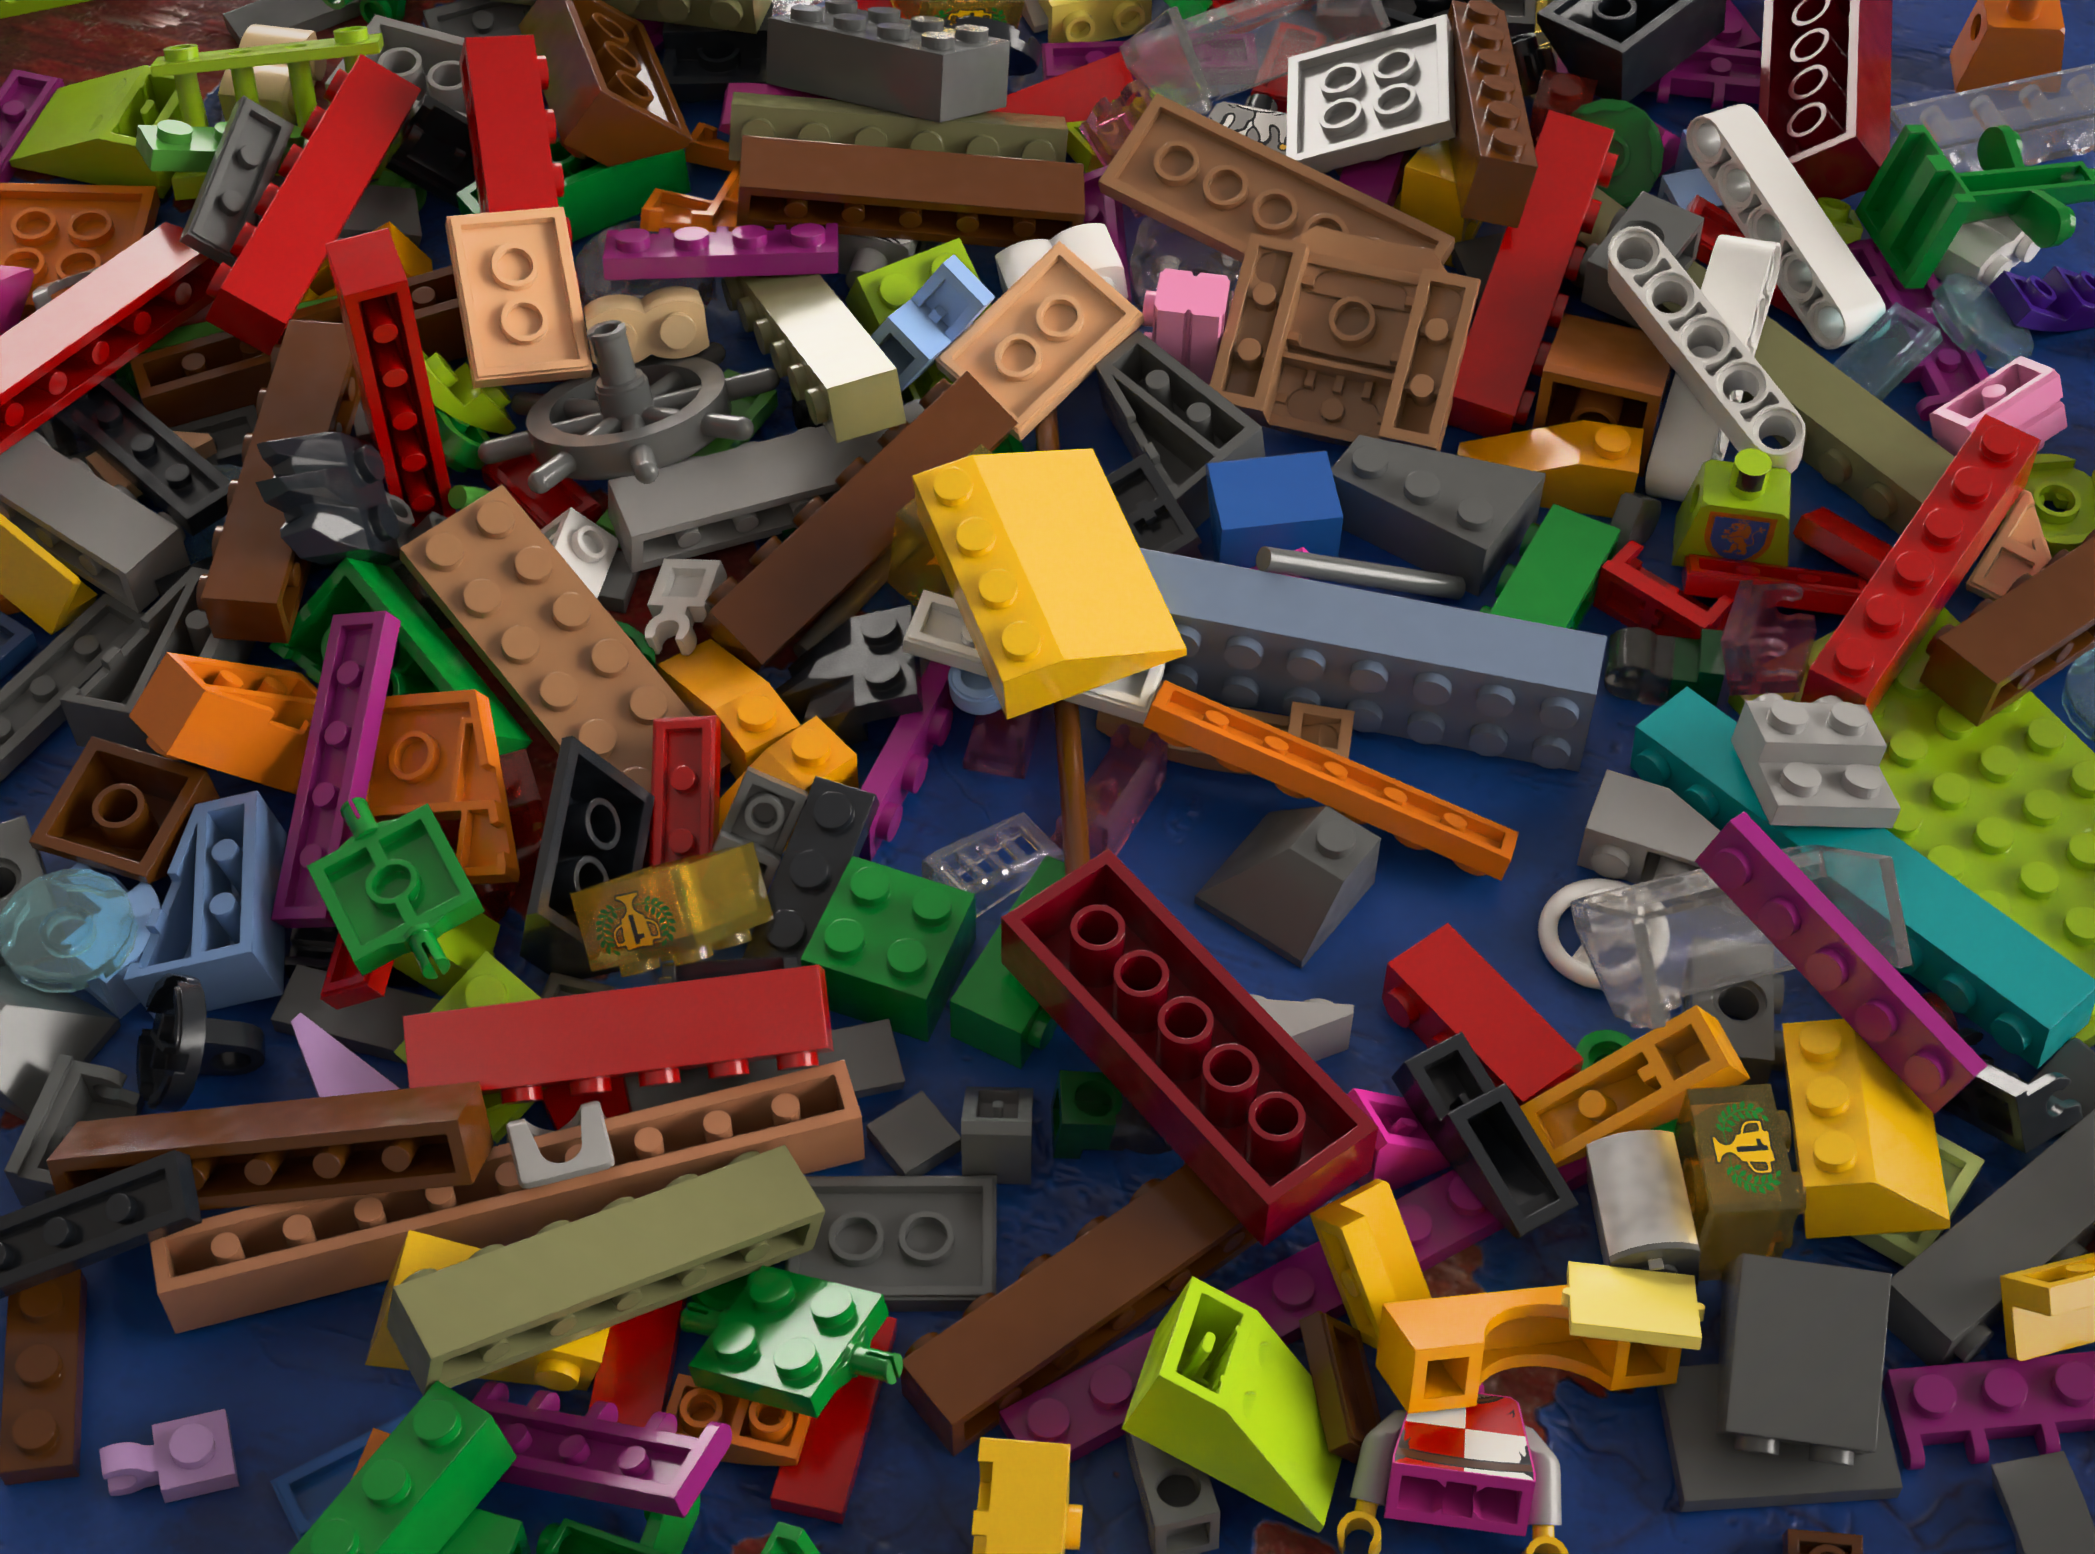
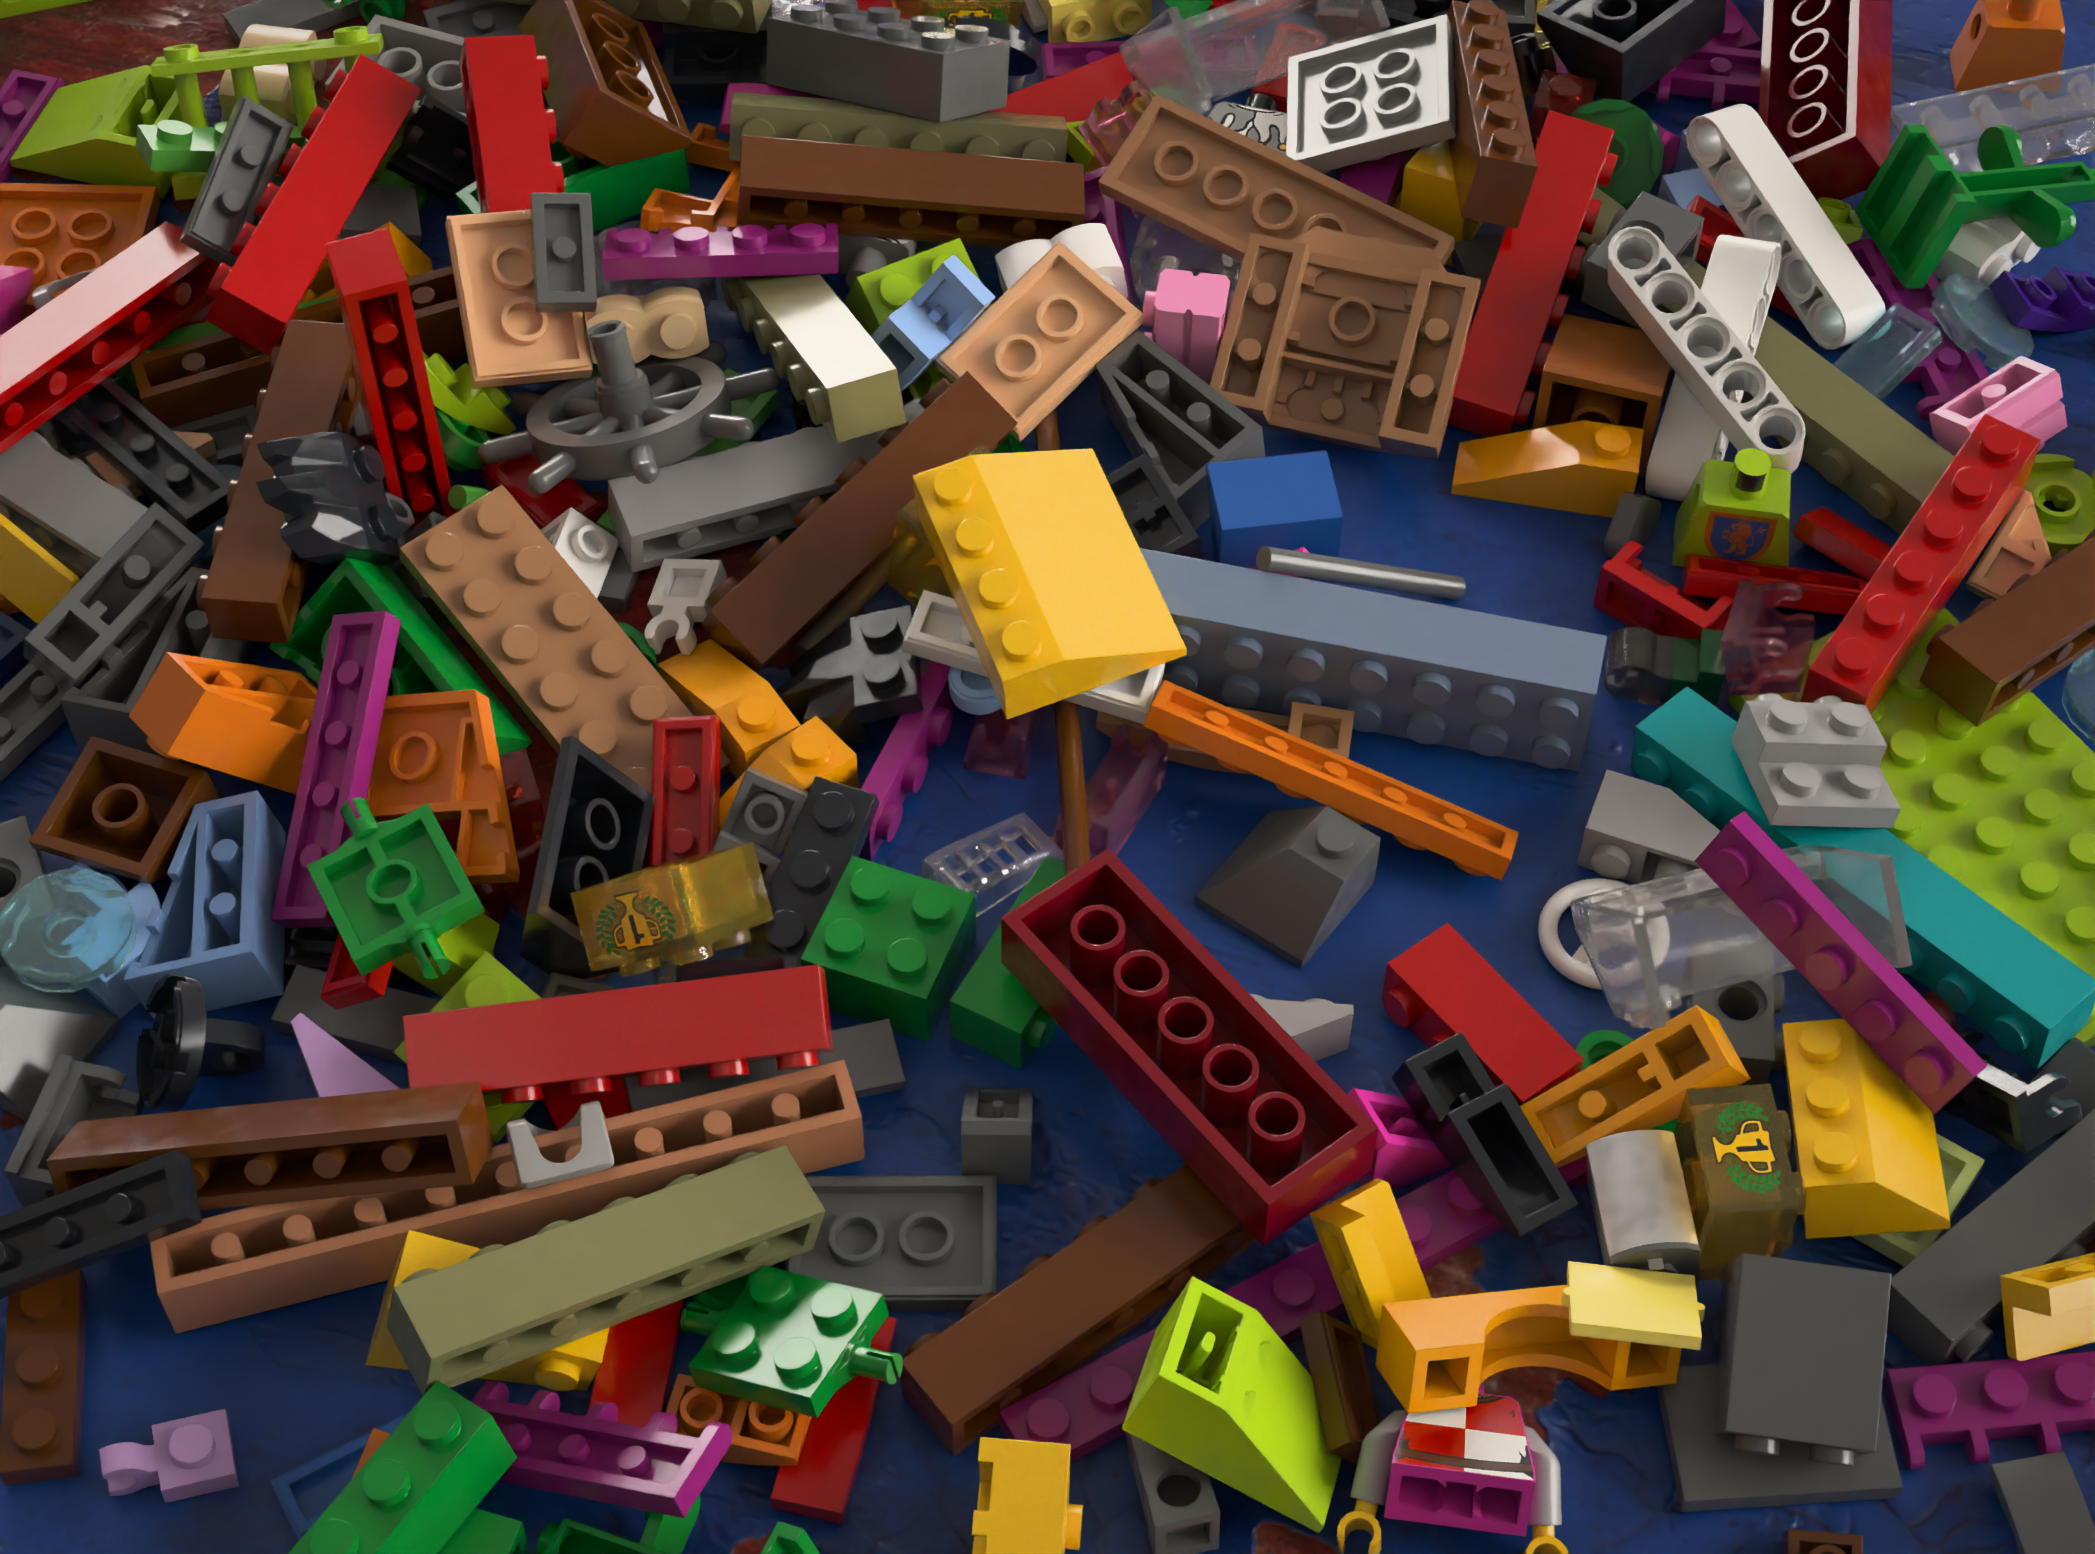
dark grey tile [866,1091,961,1176] -> none
dark green leg [1051,1070,1173,1159] -> none
dark grey wedge [1331,435,1546,597] -> none
green brick [1479,503,1621,630] -> none
none -> dark grey slope [23,502,205,692]
none -> dark grey plate [530,192,597,312]

